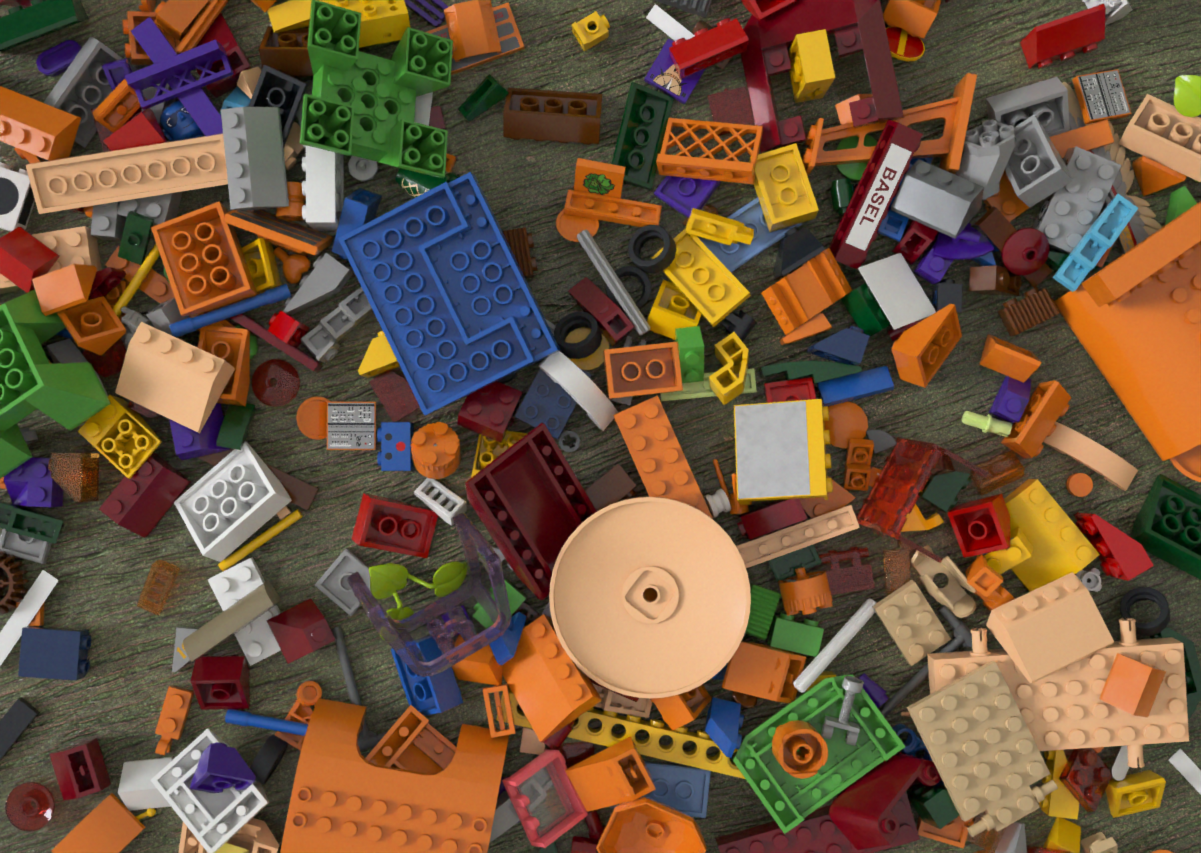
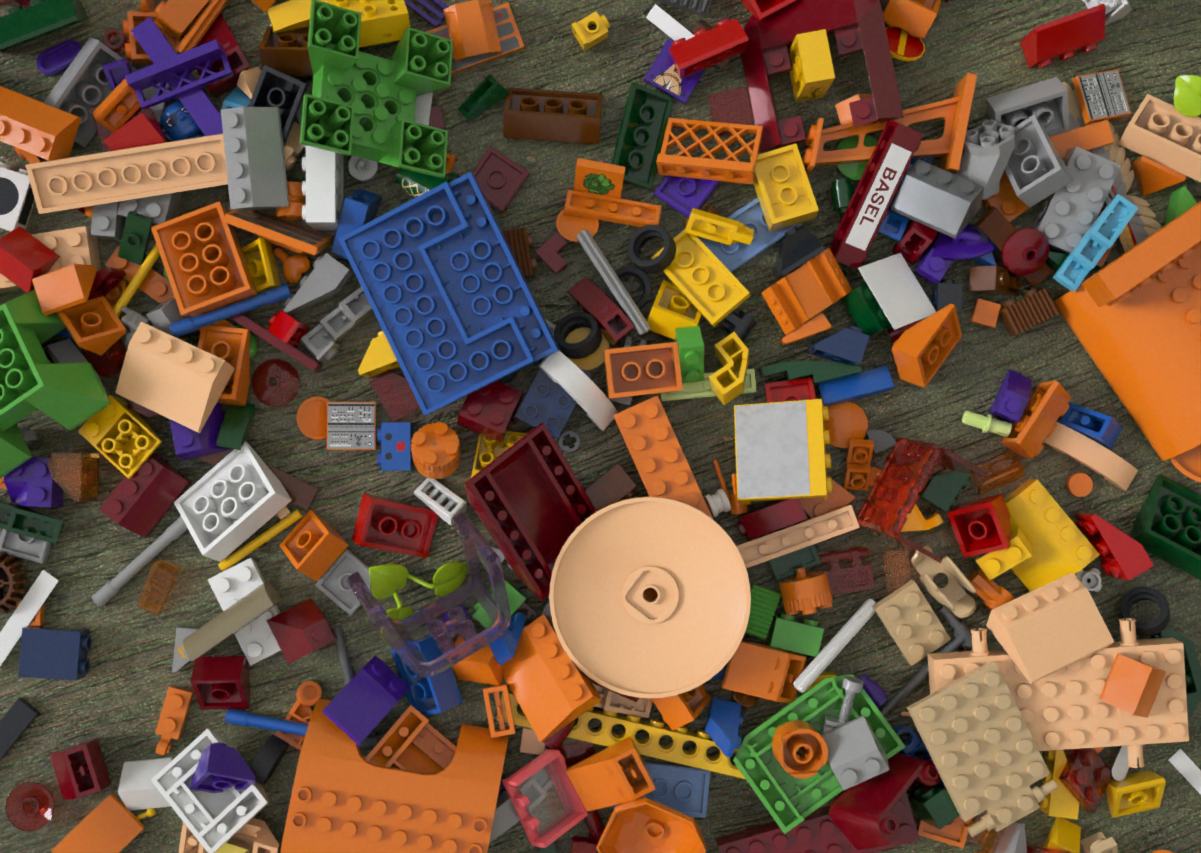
orange panel [965,554,1004,598] -> none
orange slope [979,334,1042,383] -> none
none -> light grey piece [92,516,188,607]
none -> clear red bush [103,28,128,52]
none -> orange slope [279,509,349,582]
none -> dark purple slope [322,655,411,745]
none -> dark red tile [472,146,530,213]
none -> dark red piece [536,231,568,275]
none -> light grey slope [821,715,889,790]
none -> orange tile [970,298,1001,328]
none -> blue slope [1059,403,1123,449]

